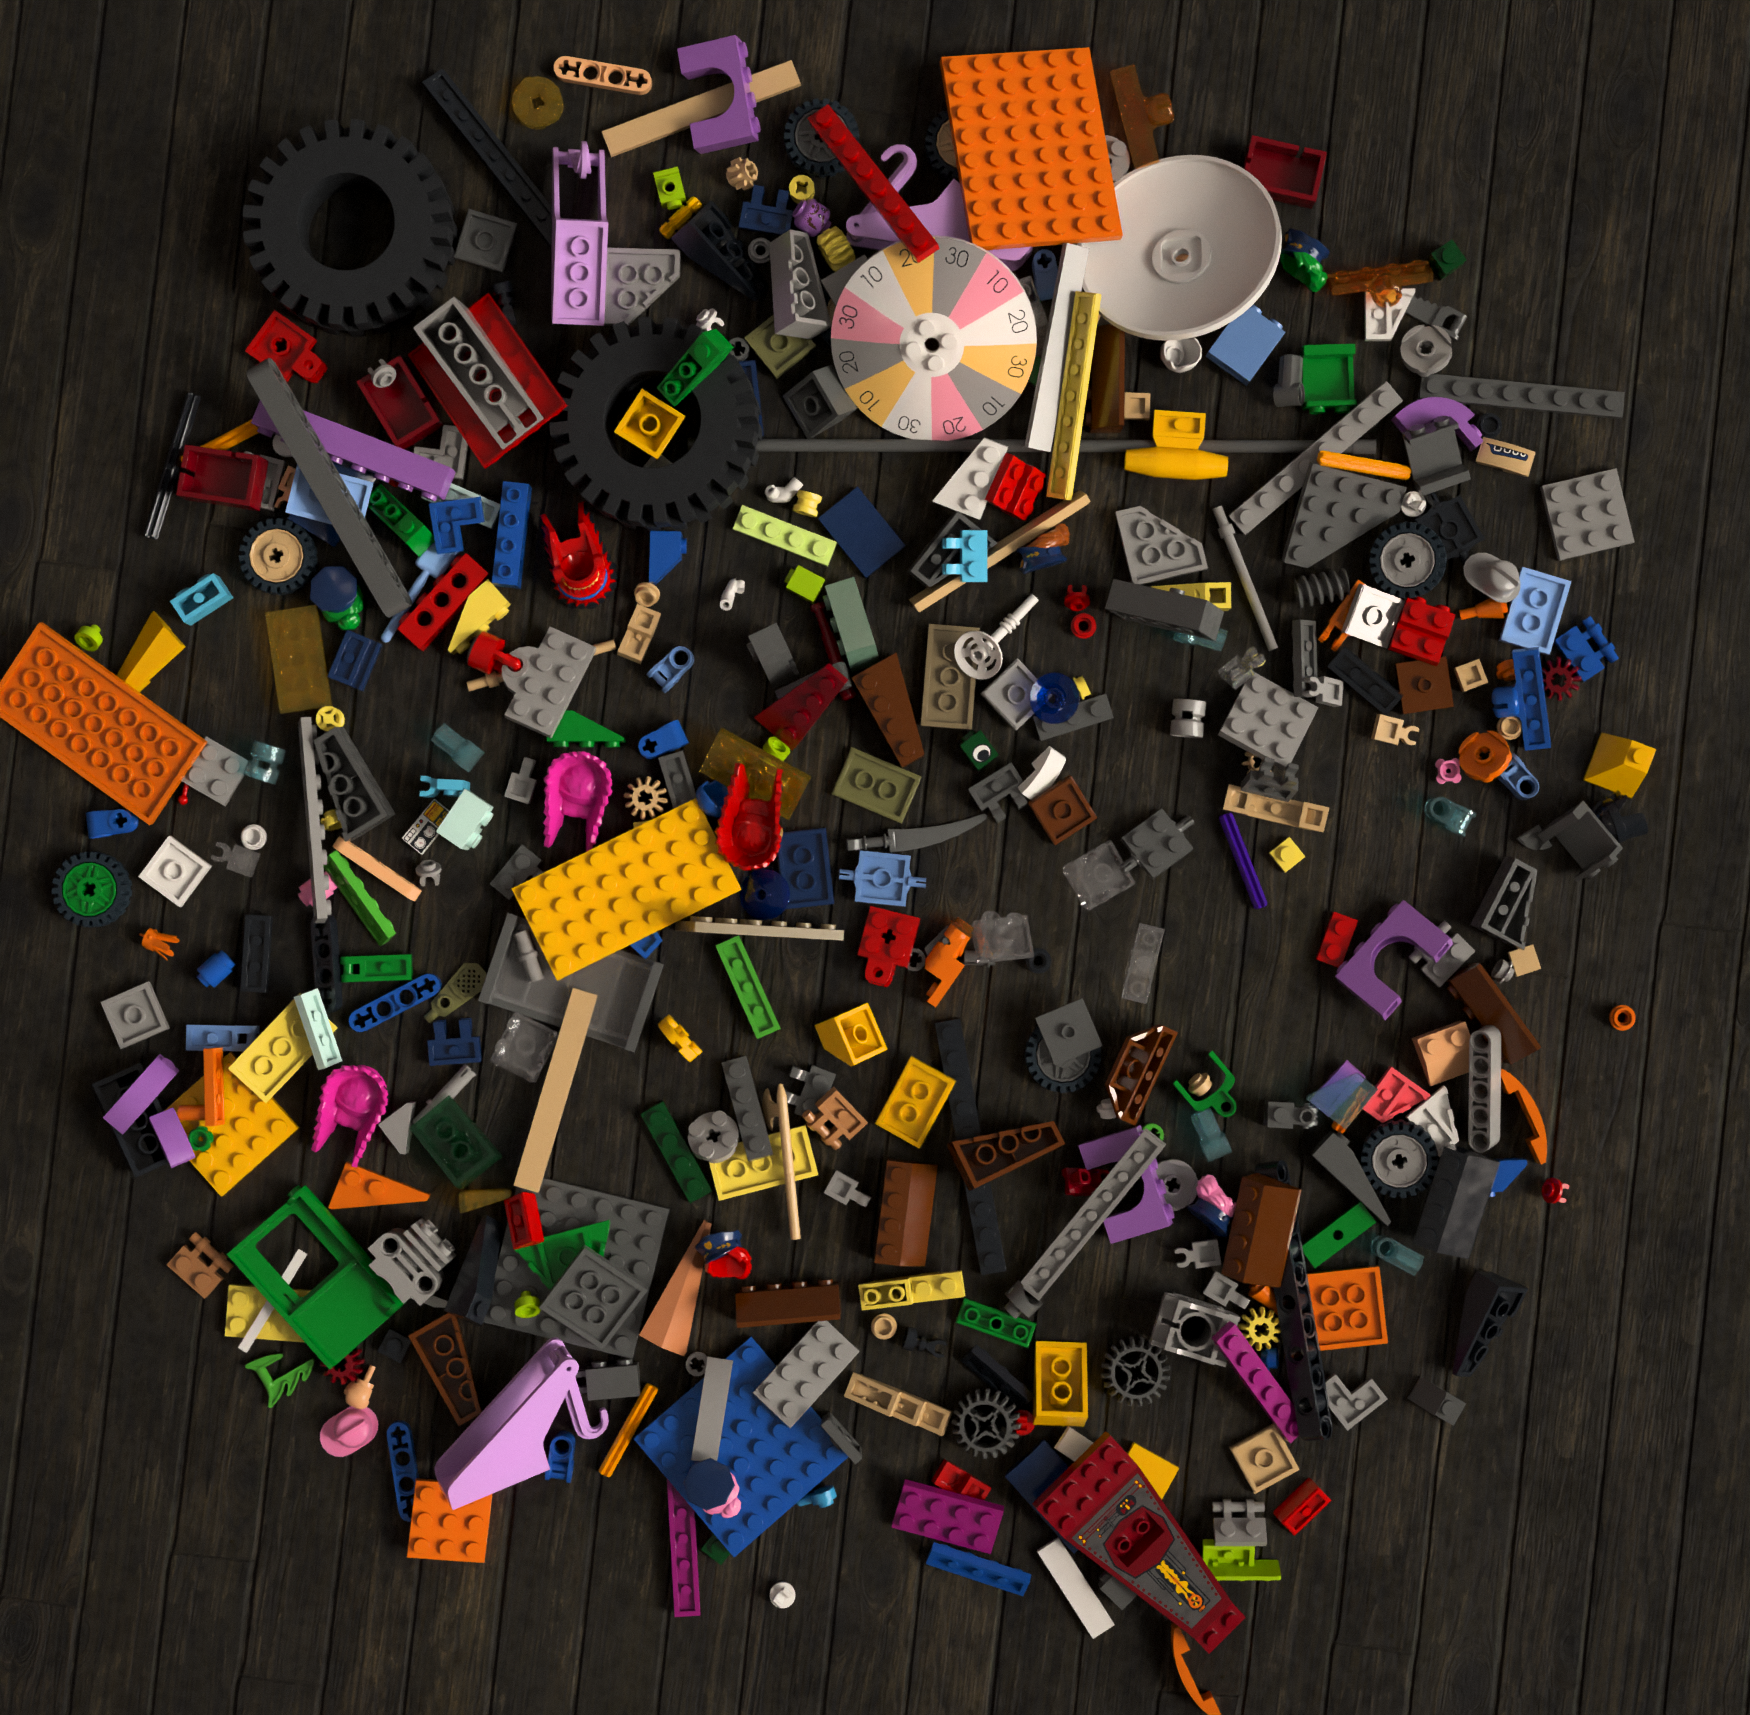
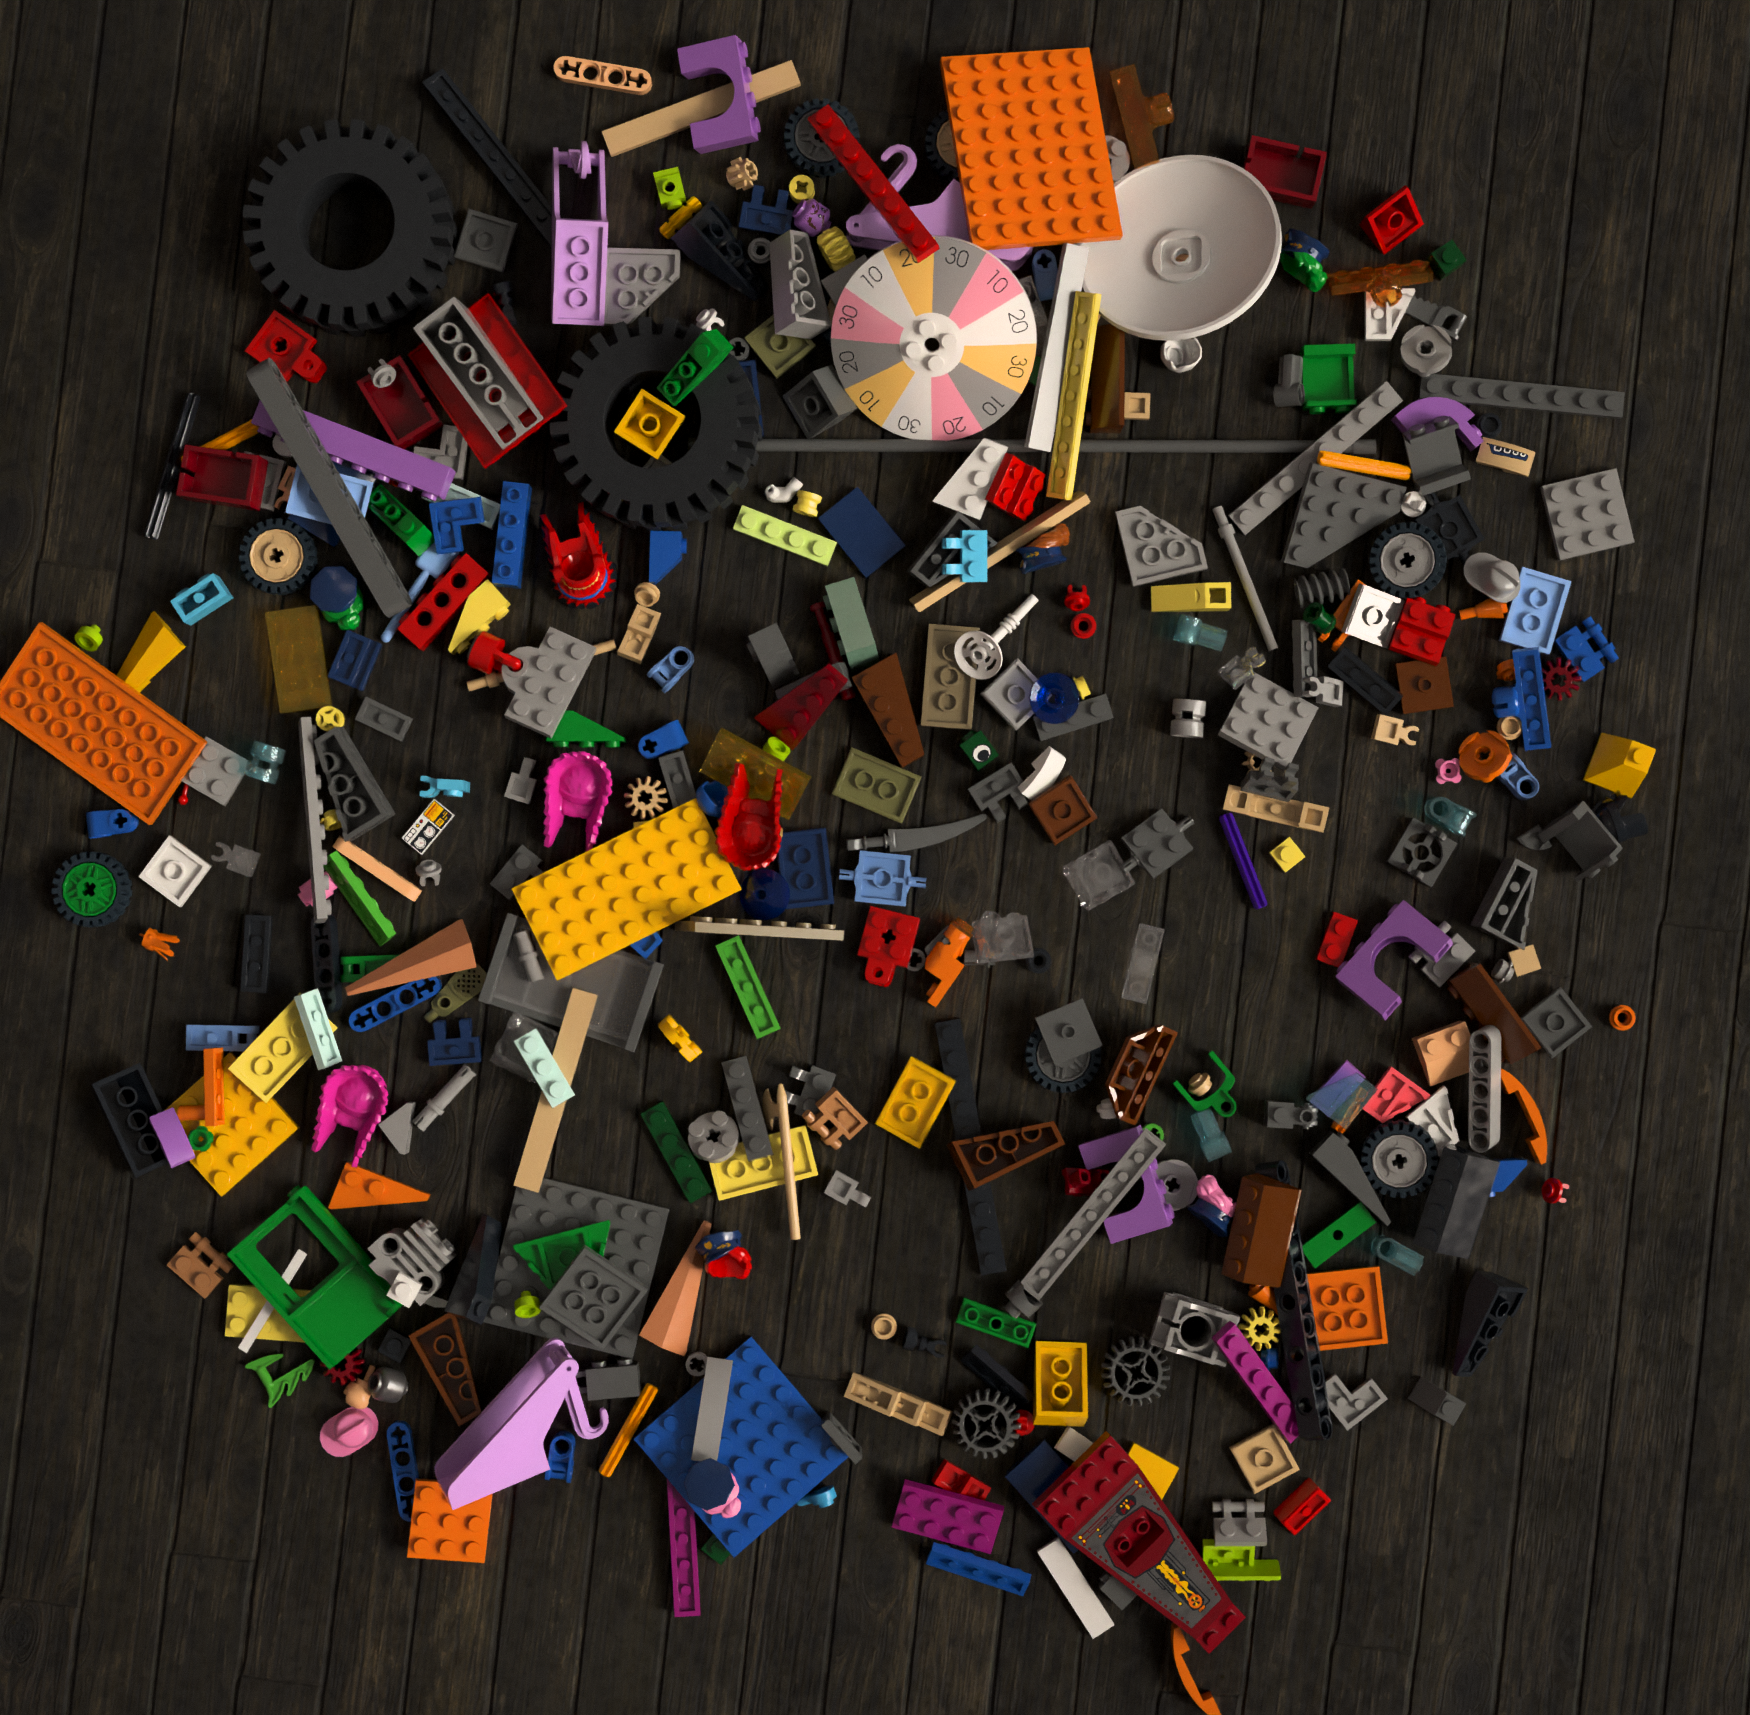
light grey plate [101,982,170,1049] -> none
medium lavender arch [103,1054,179,1135] -> none
blue brick [197,950,236,988] -> none
white plate [241,824,267,850] -> none
clear green slope [410,1095,503,1189] -> none
clear light blue piece [431,723,485,772] -> none
light aqua brick [436,789,494,850] -> none
clear yellow slope [459,1188,514,1213] -> none
red slope [504,1192,544,1249] -> none
clear yellow plate [512,76,564,129] -> none
white arm [720,578,745,611] -> none
reddish brown slope [736,1278,841,1328] -> none
light grey plate [752,1320,860,1429] -> none
white plate [770,1582,795,1608] -> none
lime brick [784,565,826,604] -> none
yellow slope [814,1003,888,1066] -> none
light yellow slope [858,1270,966,1310] -> none
reddish brown slope [874,1158,938,1267] -> none
dark grey brick [1105,579,1224,641] -> none
yellow plate [1124,410,1228,480] -> none
light grey plate [1174,1238,1221,1269] -> none
light grey plate [1203,1270,1250,1309] -> none
medium blue panel [1206,304,1285,386] -> none
tan plate [1453,659,1488,692] -> none
none -> nougat wedge [345,919,476,996]
none -> dark grey plate [355,697,413,742]
none -> flat silver head [368,1367,408,1403]
none -> white plate [386,1271,423,1308]
none -> light aqua plate [514,1029,575,1108]
none -> dark green bush [1303,602,1336,634]
none -> red slope [1359,185,1424,255]
none -> dark grey piece [1386,817,1457,887]
none -> dark grey plate [1520,986,1592,1058]

